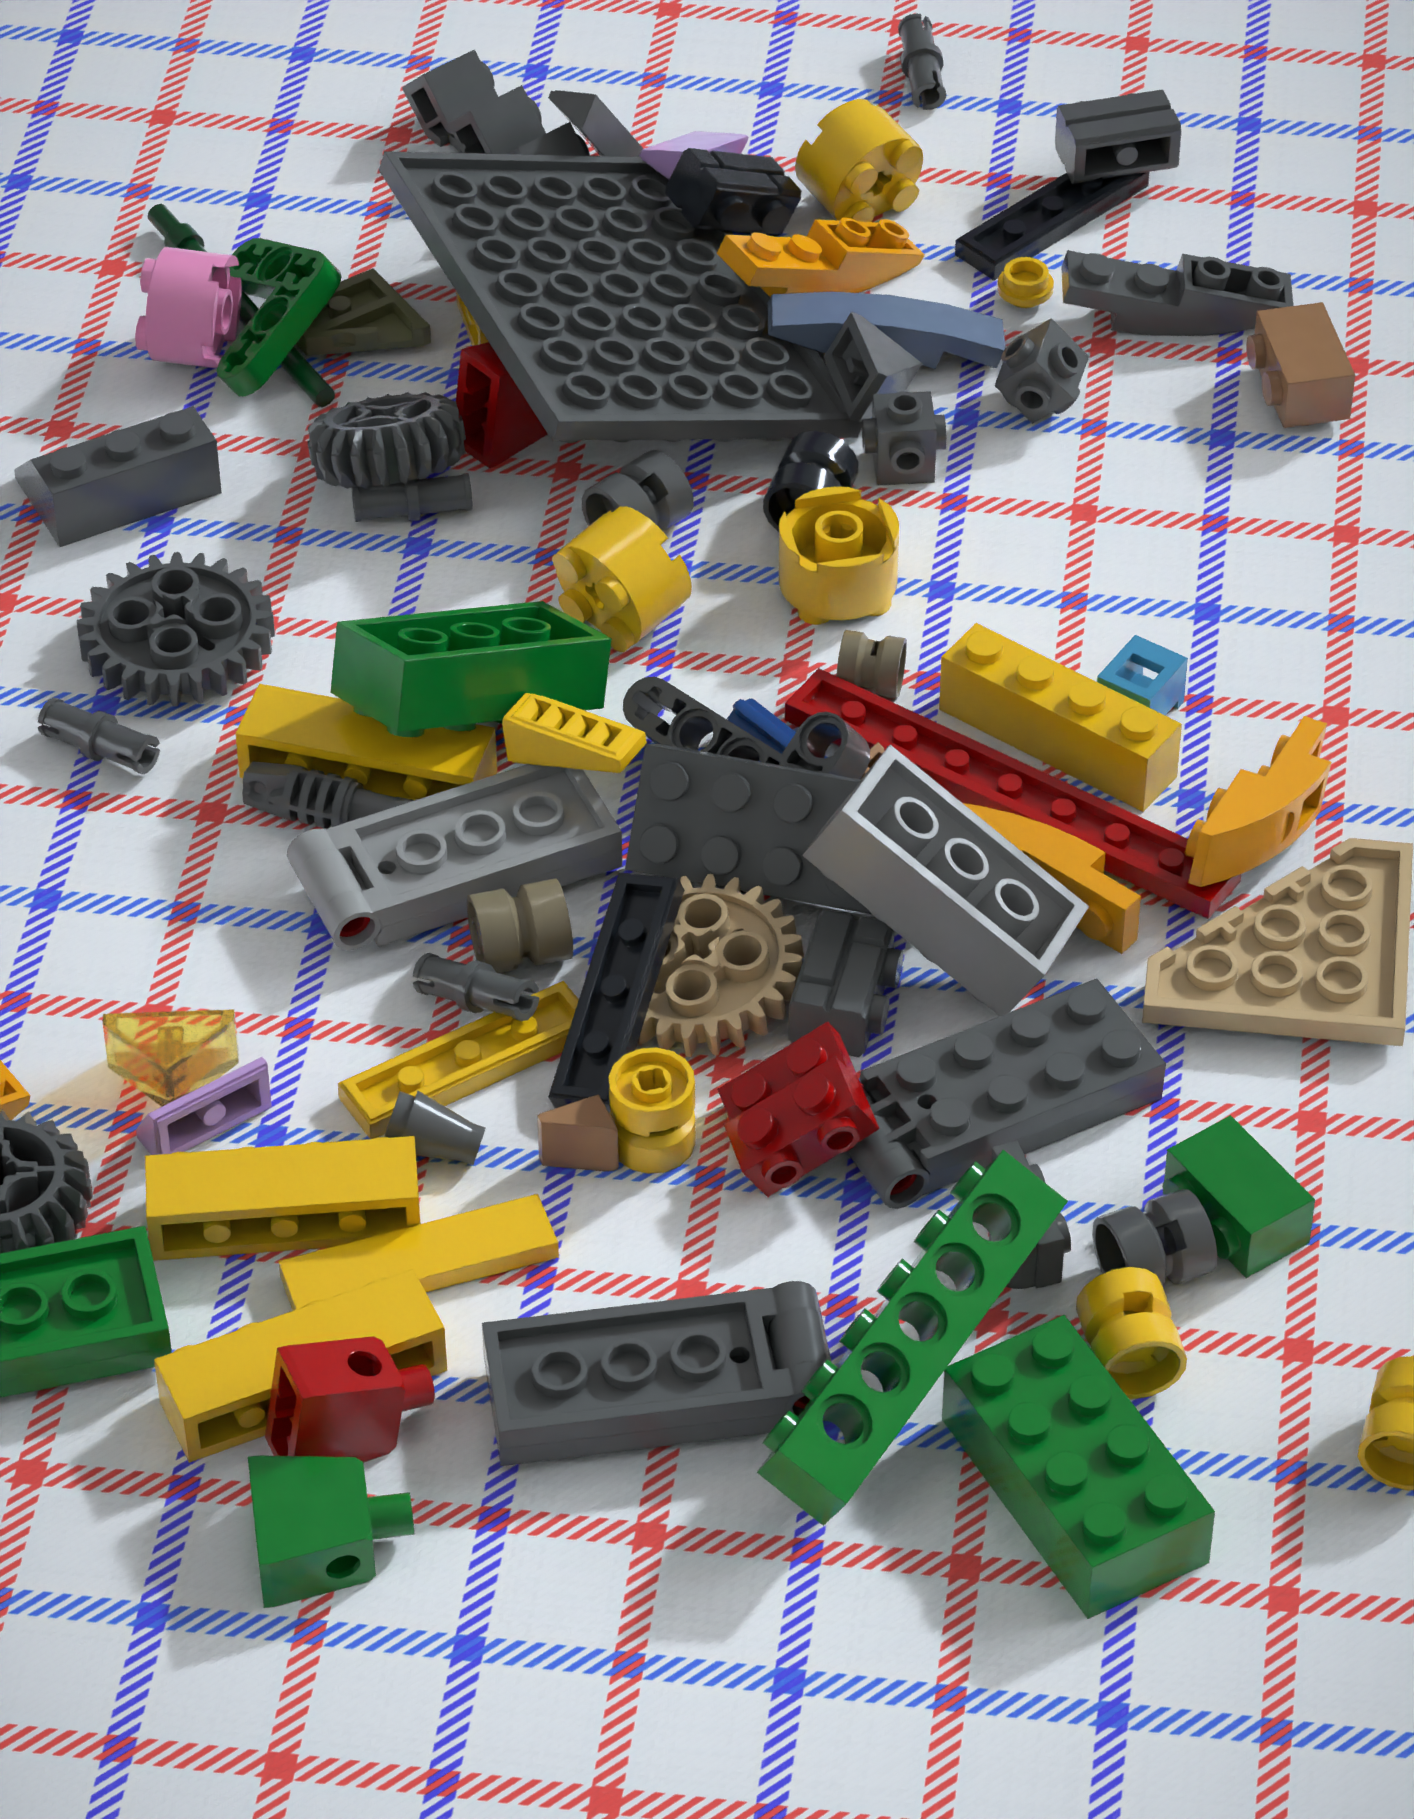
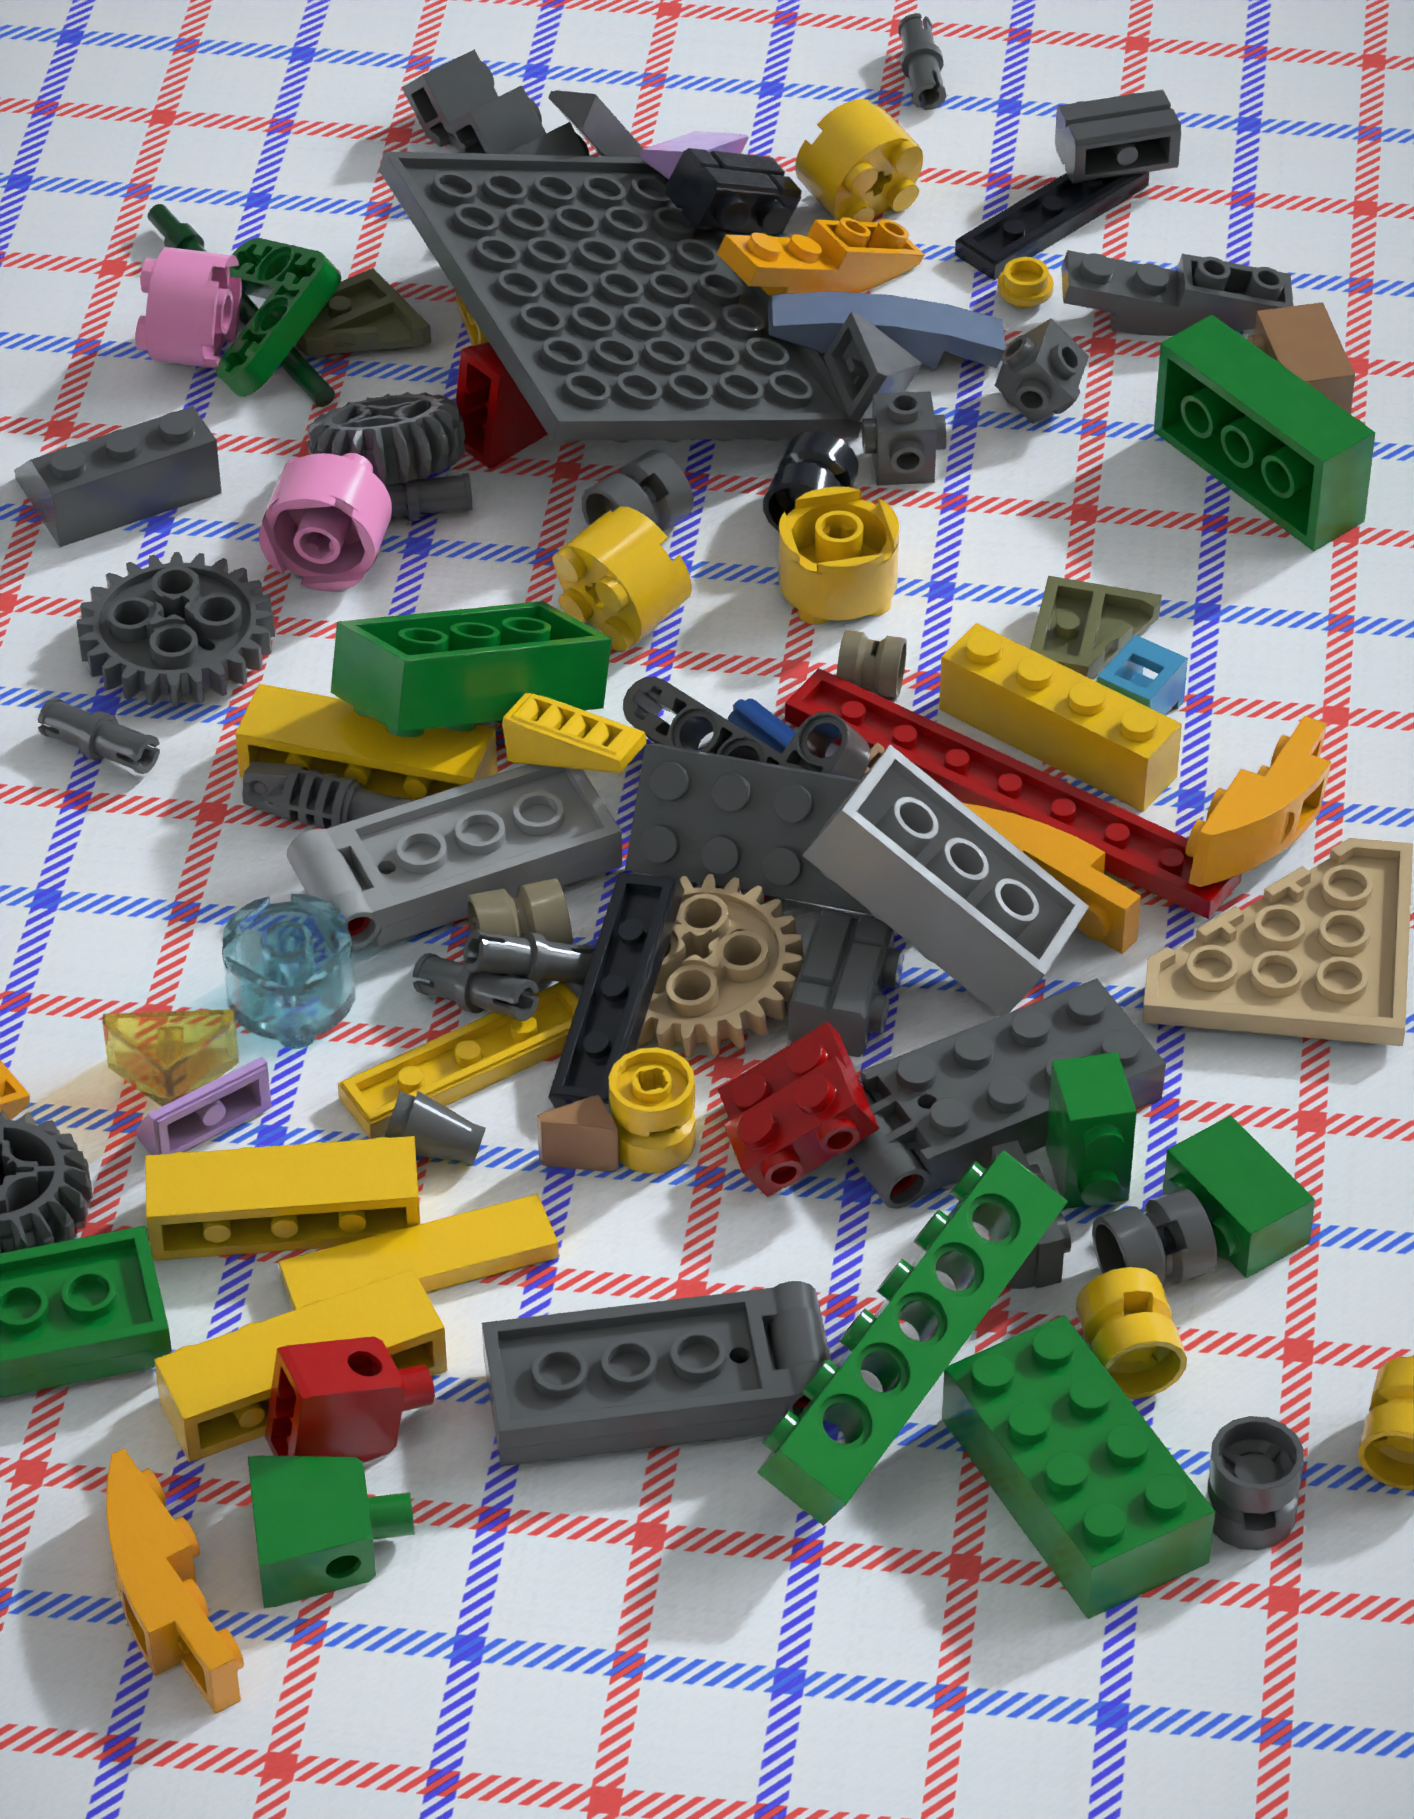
none -> light orange slope [106,1448,244,1714]
none -> clear light blue brick [222,894,356,1049]
none -> bright pink brick [259,453,392,591]
none -> dark grey pin [463,930,595,986]
none -> olive wing [1030,575,1162,679]
none -> green brick [1046,1052,1137,1209]
none -> green brick [1154,315,1376,552]
none -> dark grey wheel [1206,1416,1304,1550]

